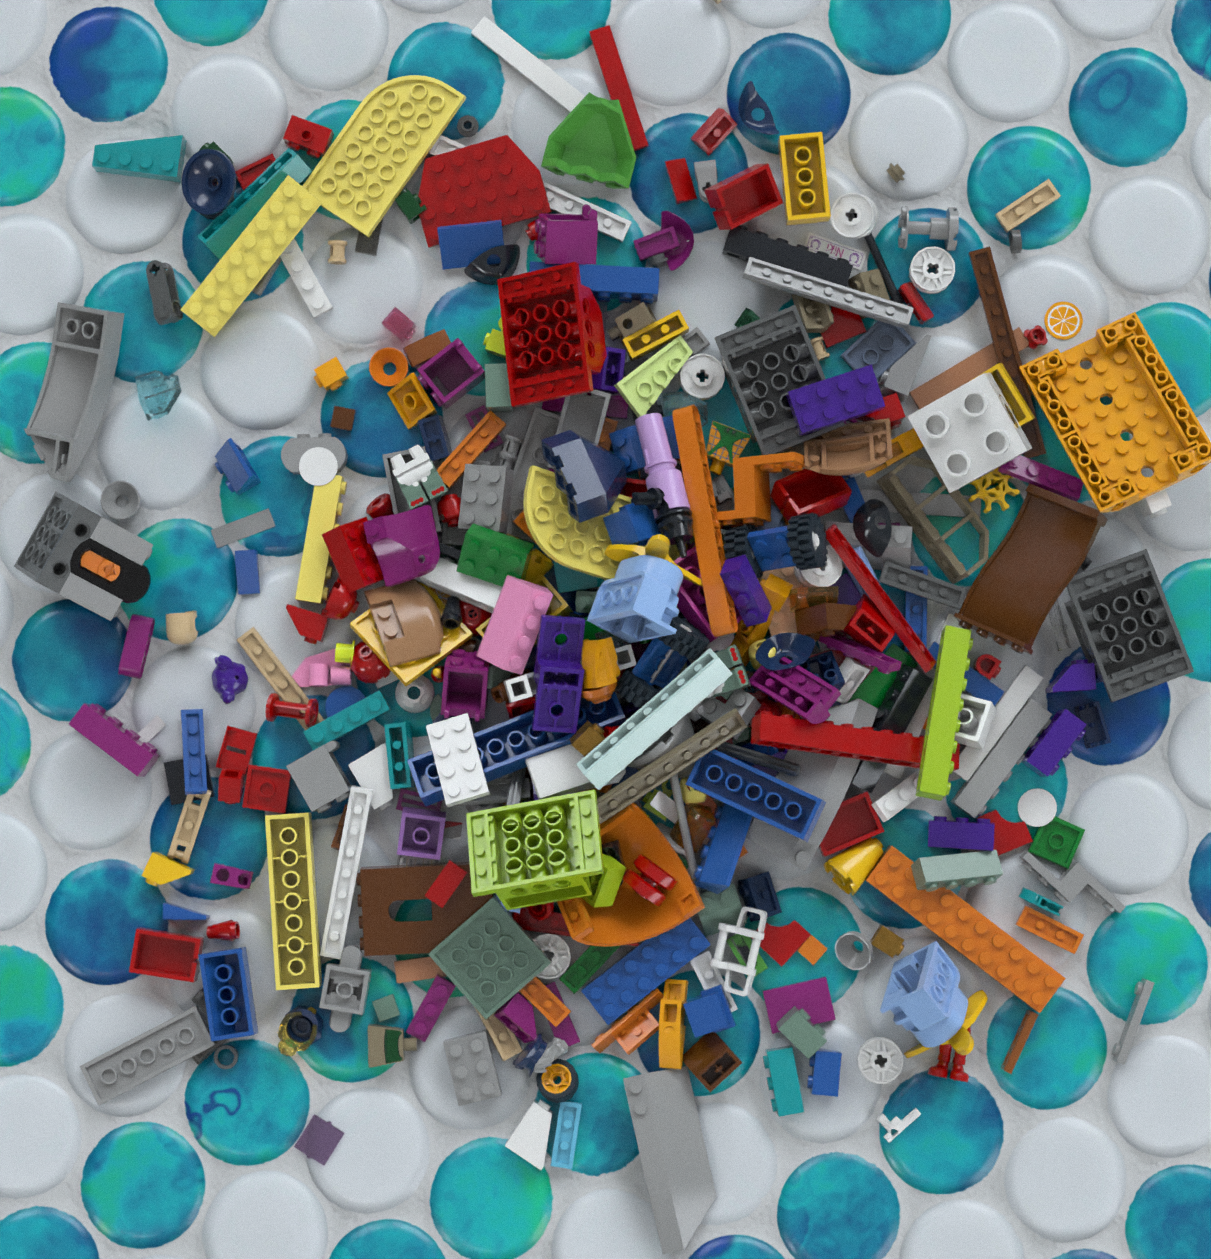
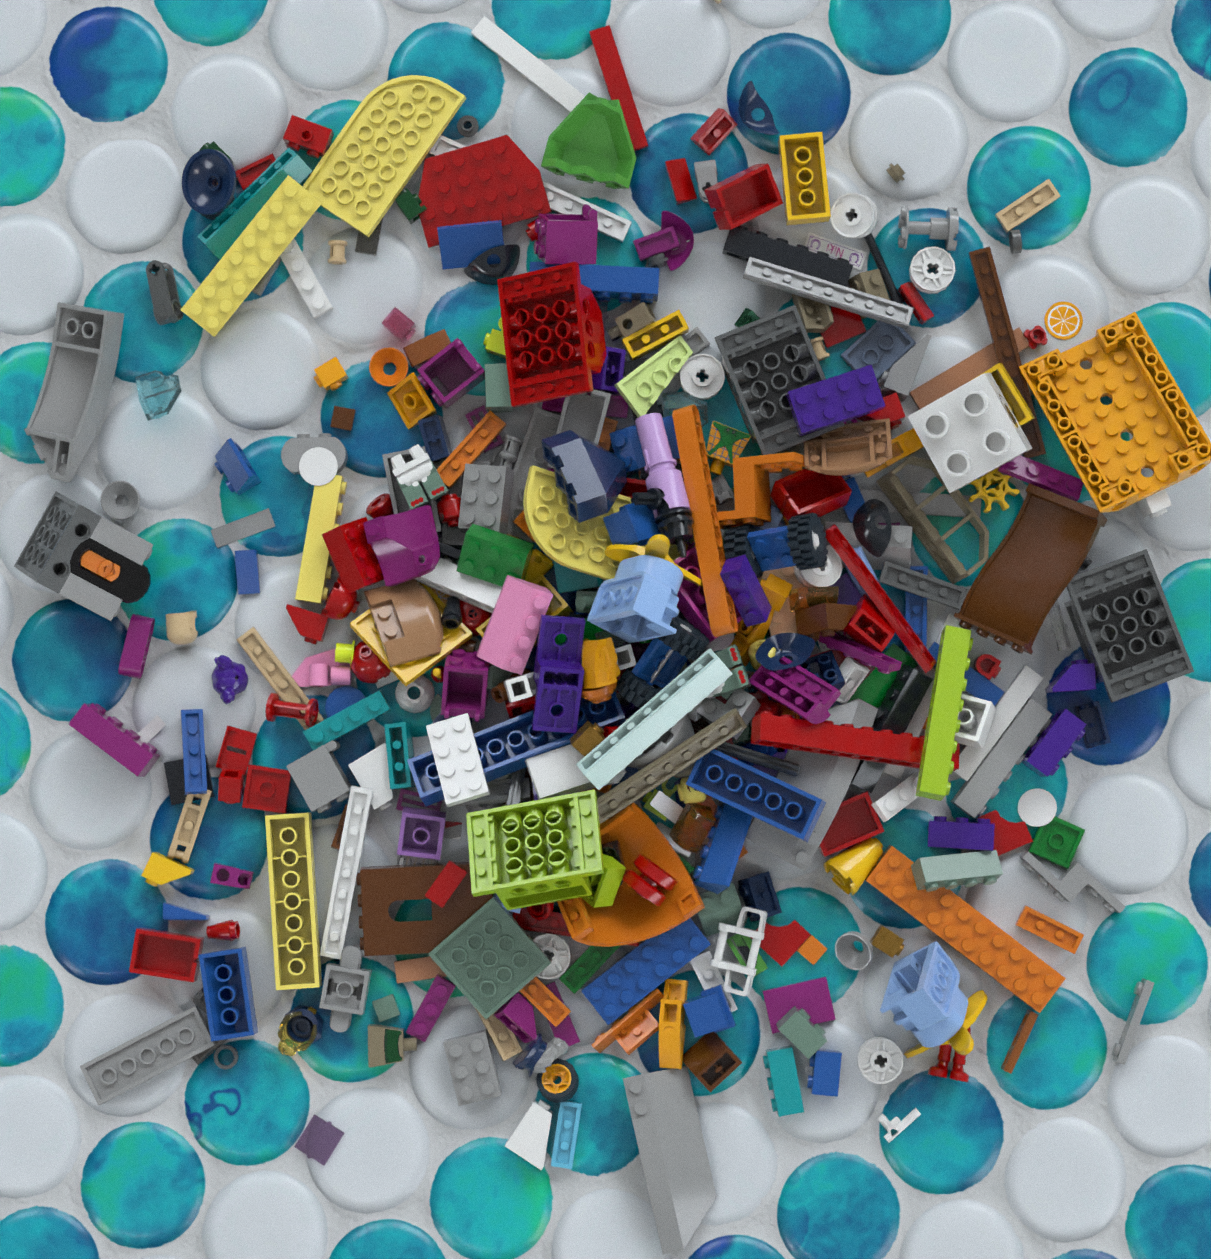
teal wedge [92,135,187,183] -> none
light grey bar [670,774,702,894] -> none
teal piece [1018,887,1064,916] -> none

